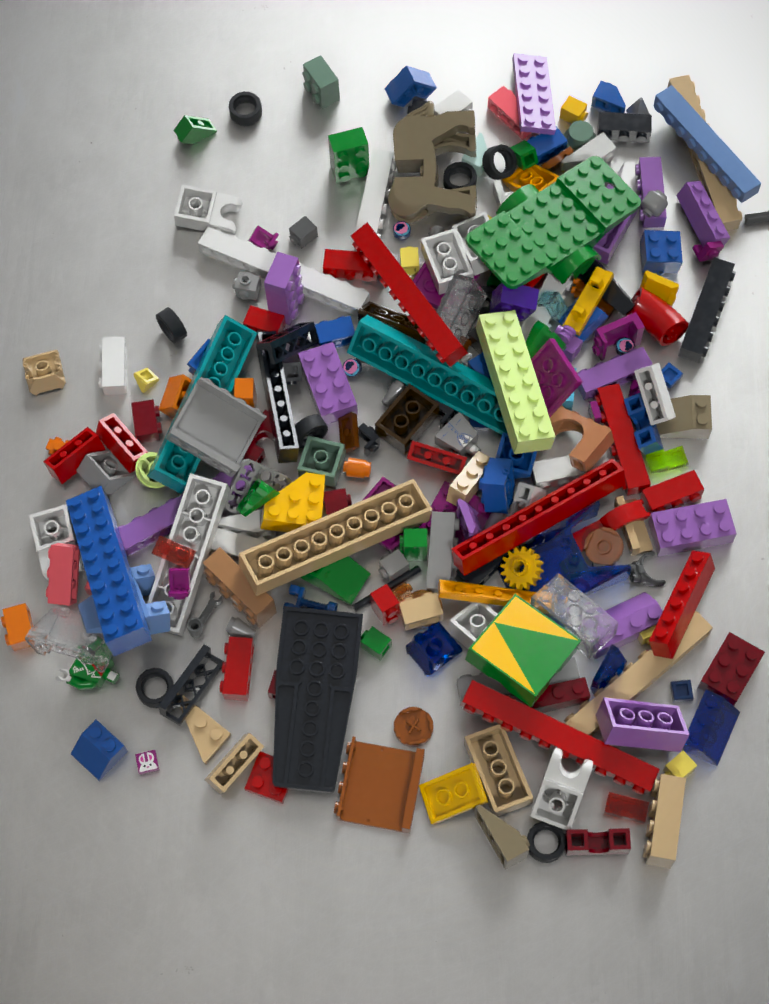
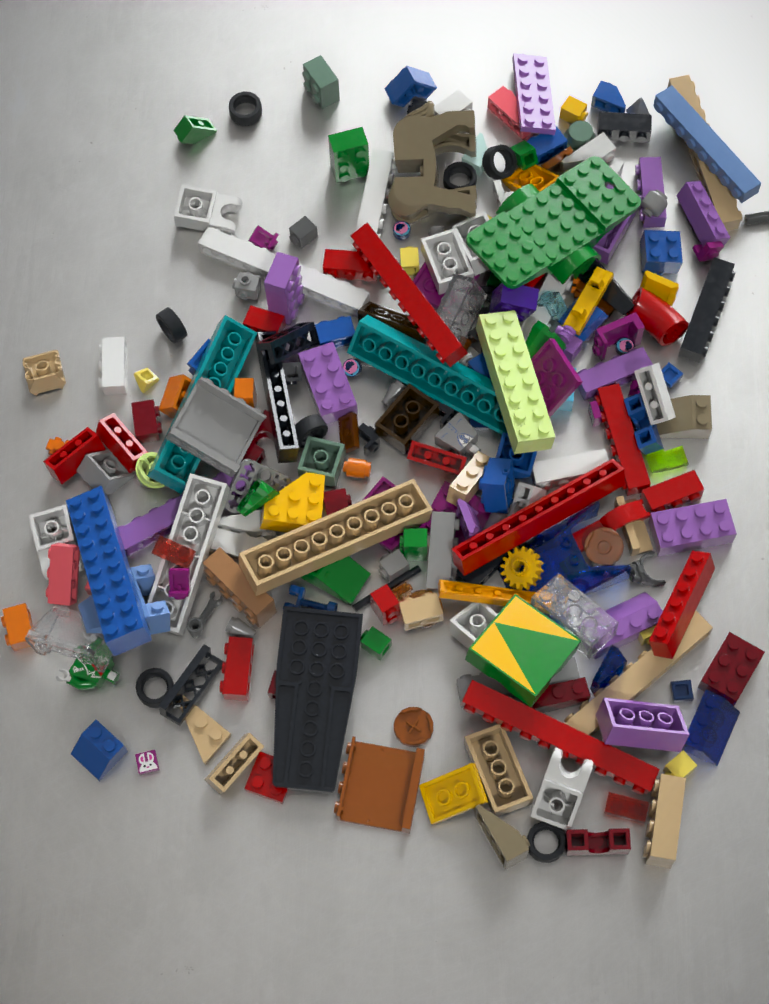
clear blue slope [406,622,463,675] -> none
nougat arch [541,405,614,473] -> none

